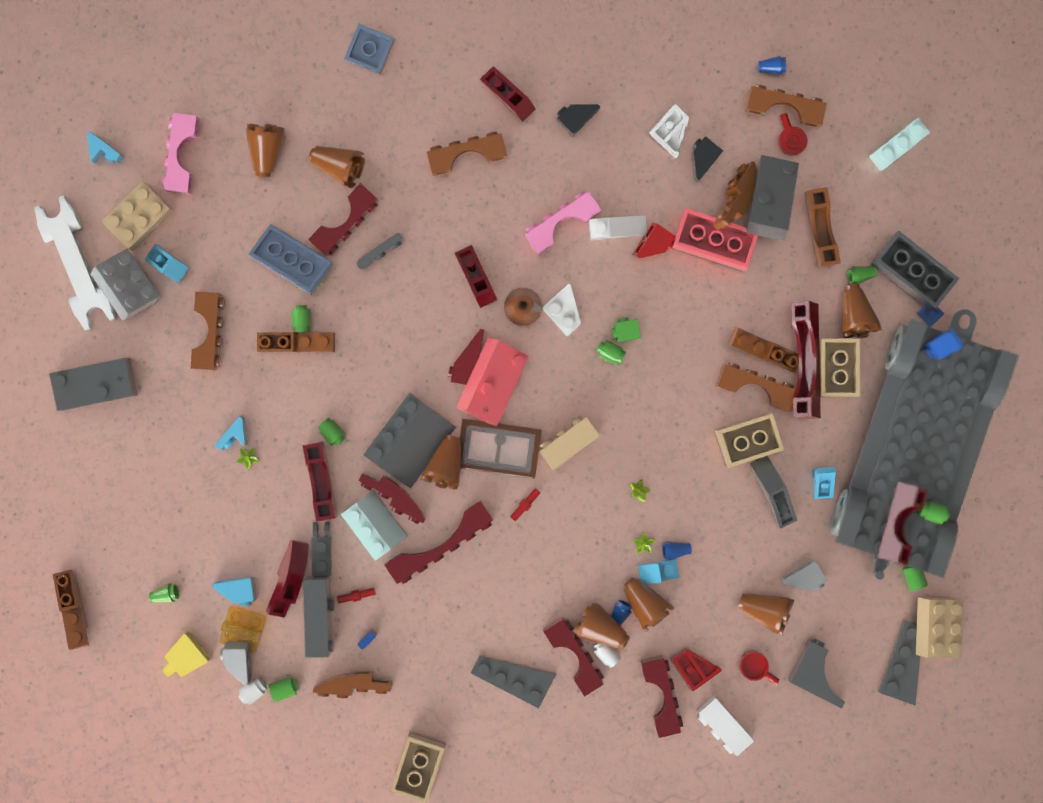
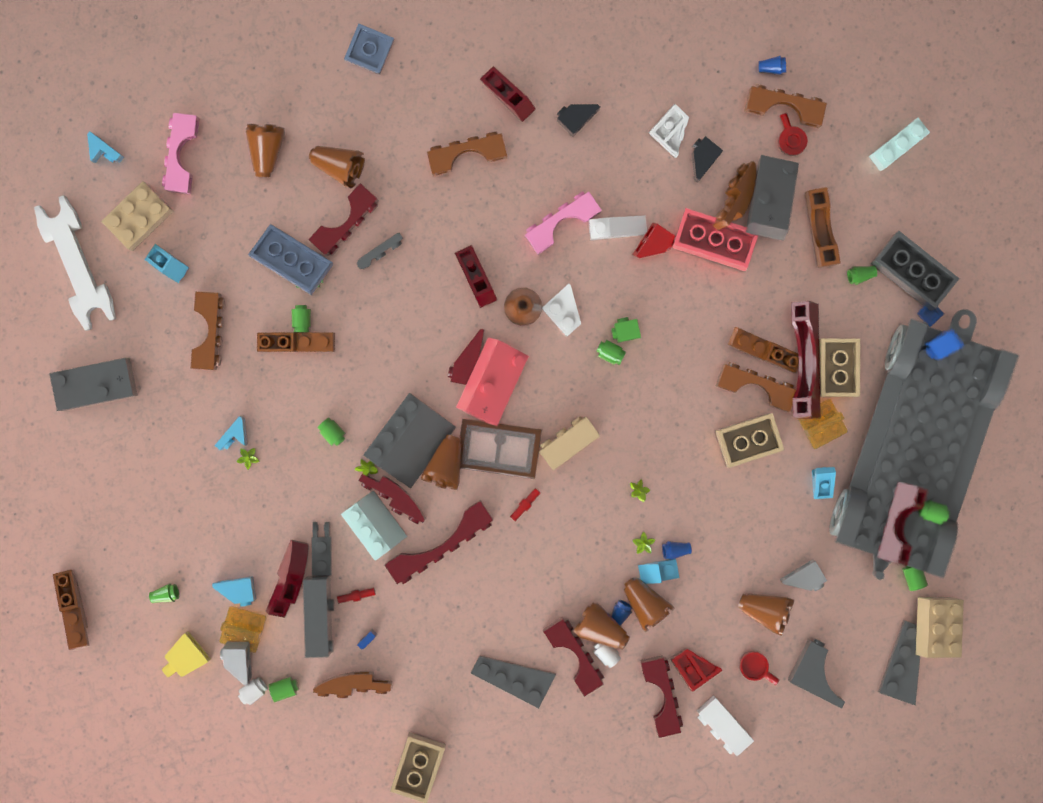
light grey brick [91,249,160,322] -> none
dark red arch [303,442,337,522] -> none
dark grey arch [750,456,798,529] -> none
dark orange cone [842,284,882,339] -> none
none -> lime plant [355,459,378,476]
none -> clear yellow bracket [797,399,848,449]

